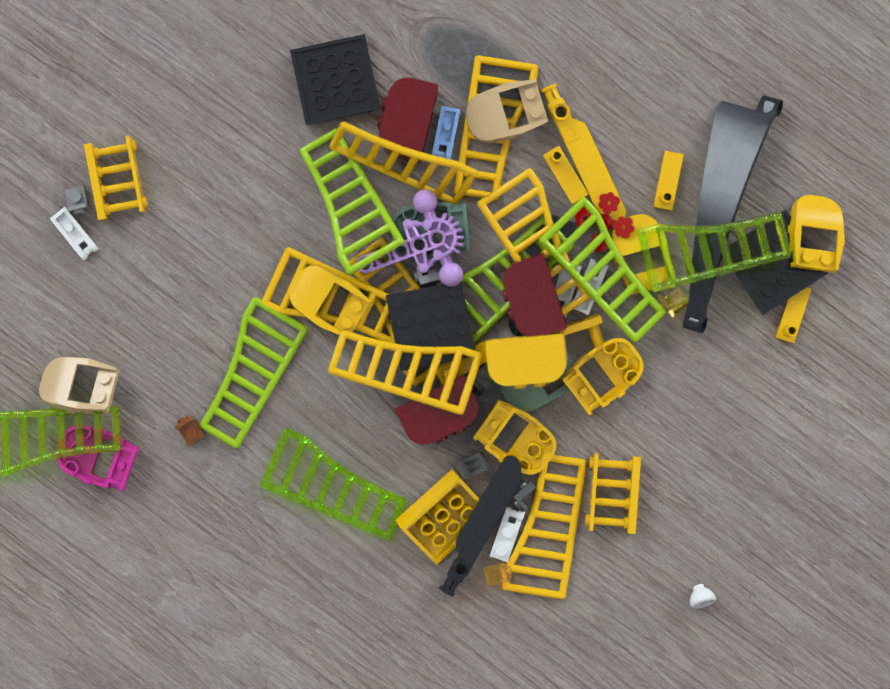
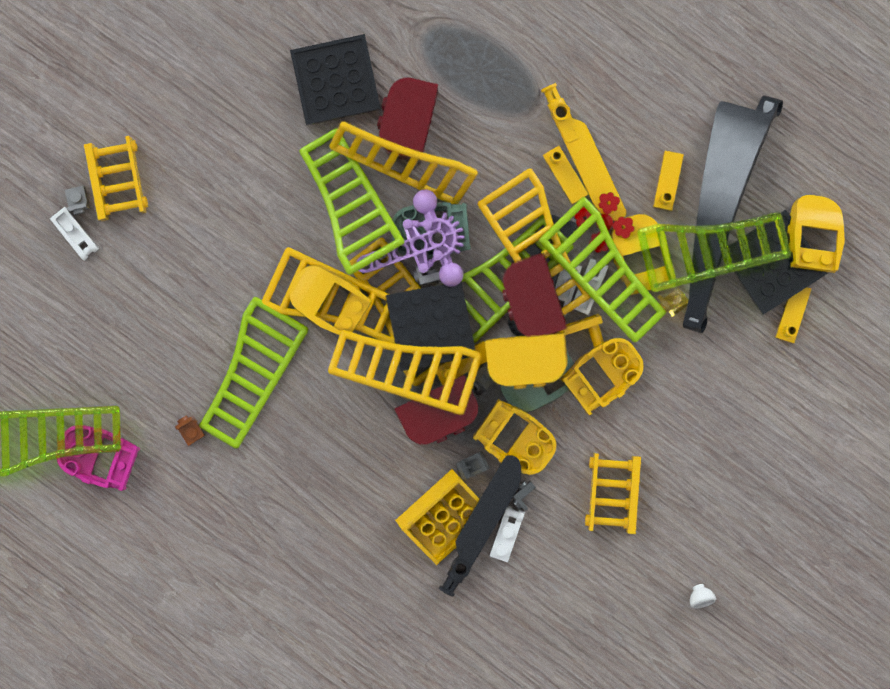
tan slope [39,357,120,414] -> none
clear neon green bar [260,428,406,540] -> none
light blue plate [432,106,460,160] -> none
yellow bar [454,55,539,201] -> none
tan slope [466,79,549,143] -> none
clear yellow bracket [483,563,512,587] -> none
yellow bar [502,455,587,600] -> none

